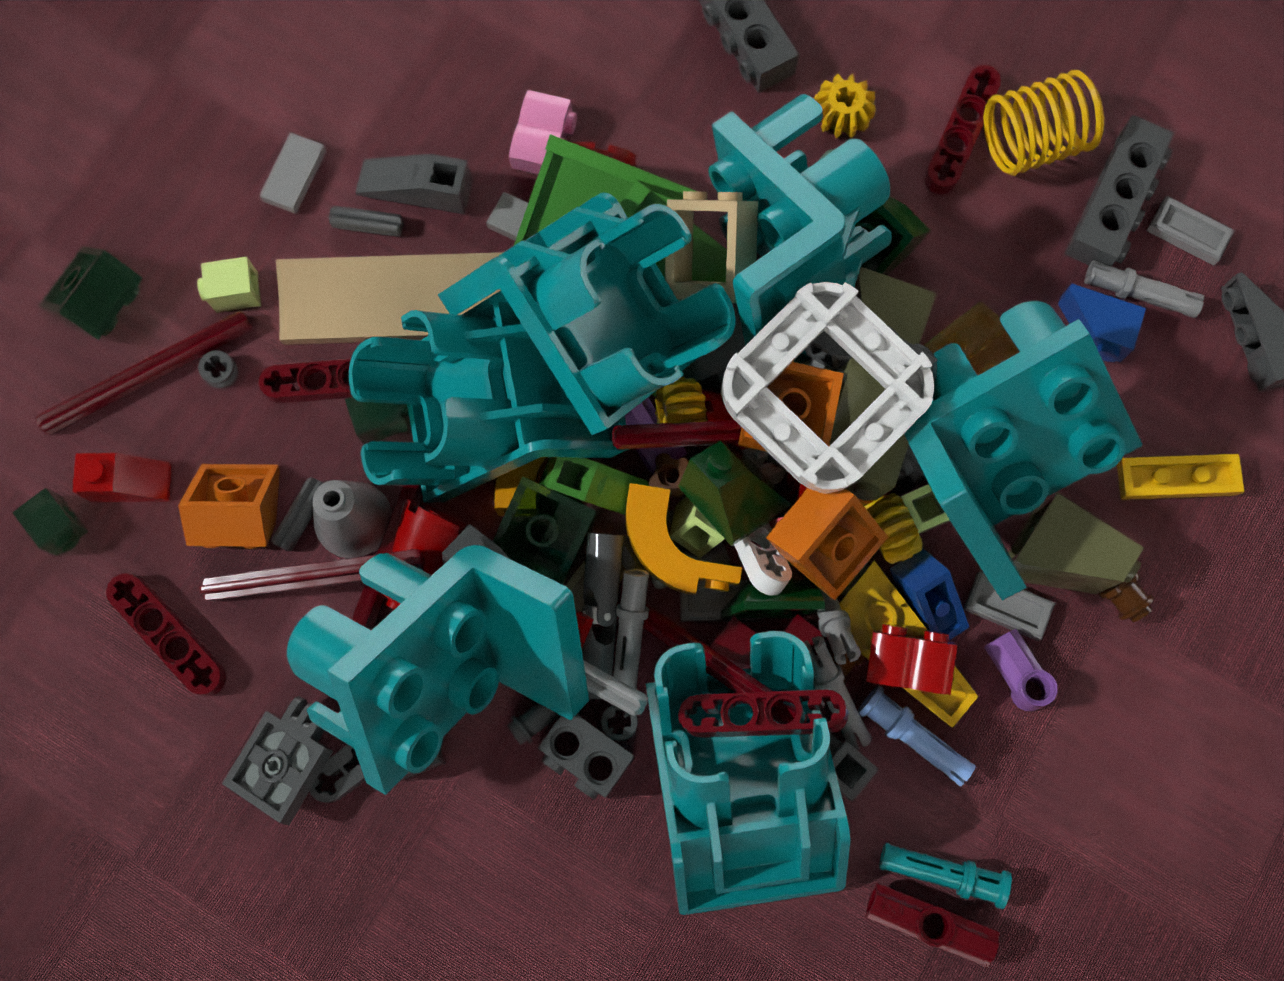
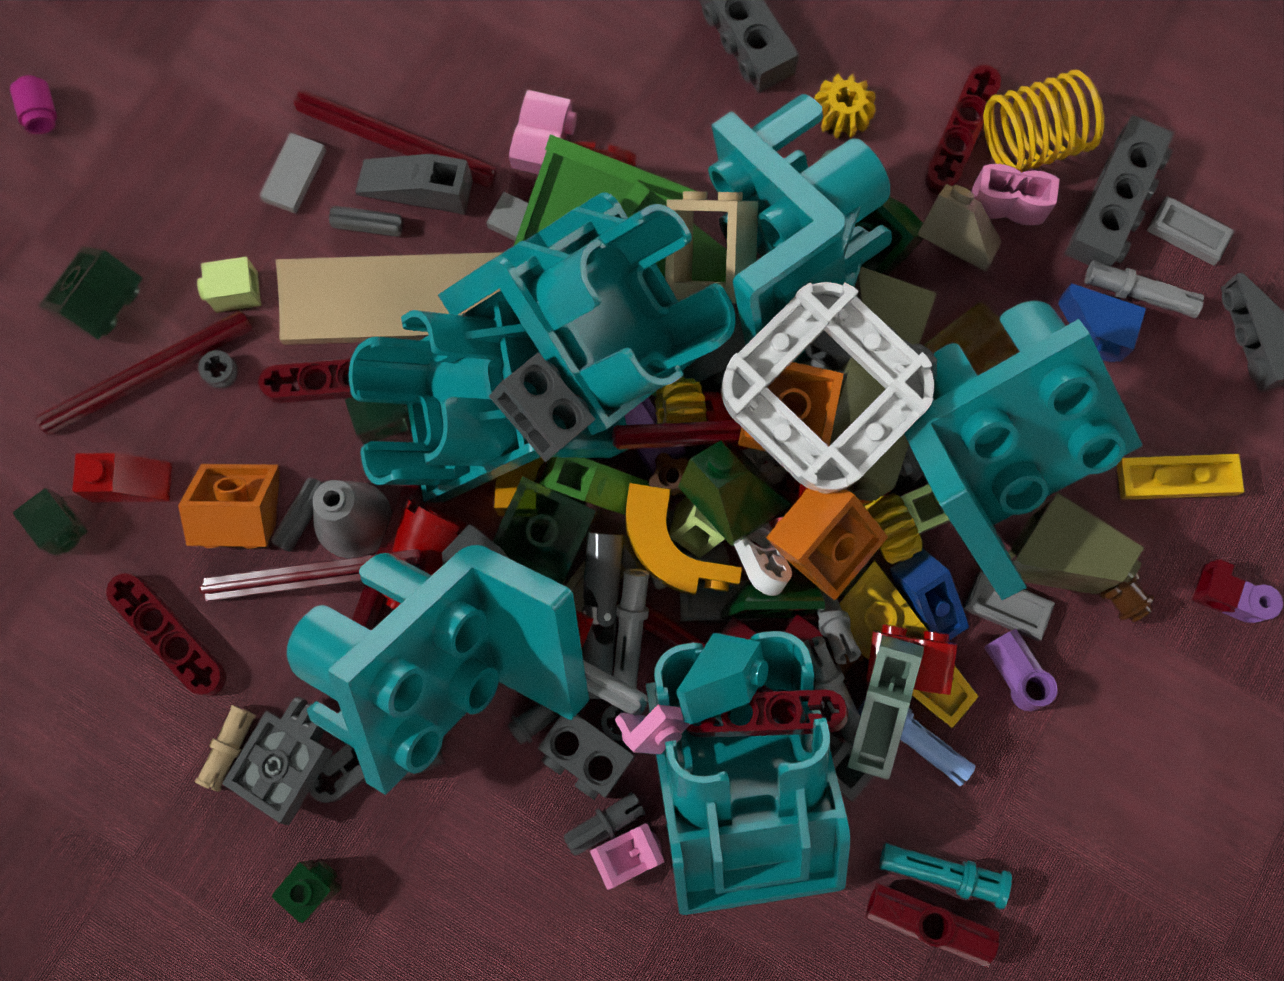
none -> dark pink brick [10,75,57,134]
none -> tan pin [195,705,256,792]
none -> dark green bracket [272,860,342,923]
none -> dark red axle [293,90,497,187]
none -> dark grey brick [489,352,596,462]
none -> dark grey axle [564,792,646,856]
none -> bright pink bracket [590,823,664,890]
none -> bright pink bracket [615,704,690,755]
none -> teal slope [677,633,768,724]
none -> sand green slope [847,635,924,780]
none -> dark tan slope [917,184,1002,271]
none -> bright pink brick [972,164,1060,225]
none -> leg [1192,559,1283,623]

